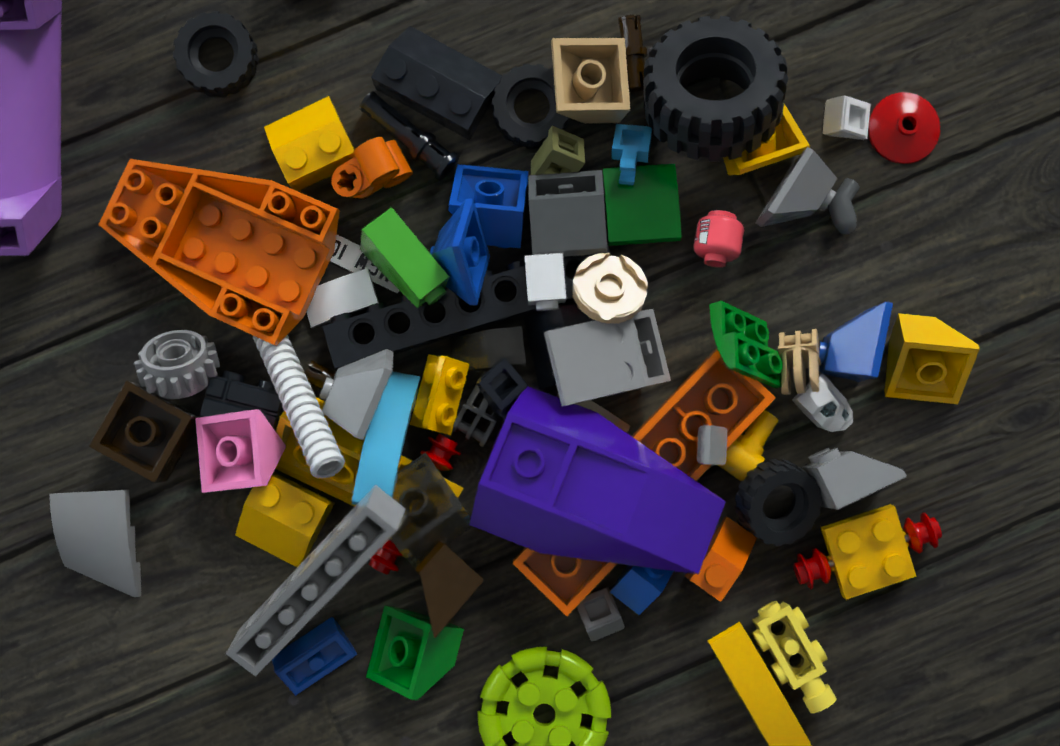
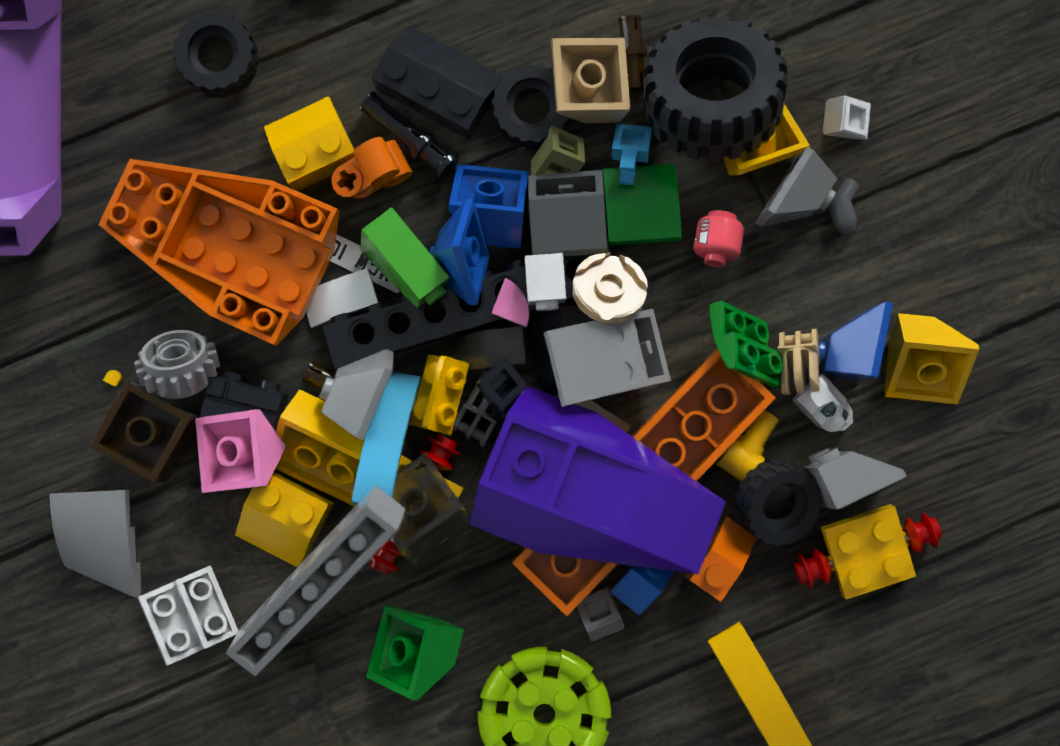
white piece [253,335,345,478] -> none
blue slope [272,617,357,696] -> none
dark brown slope [415,541,484,639] -> none
light grey slope [697,425,727,465] -> none
light yellow brick [752,601,837,713] -> none
red dish [868,92,940,164] -> none
none -> yellow piece [103,370,122,387]
none -> white slope [138,565,238,666]
none -> bright pink tile [491,278,529,327]

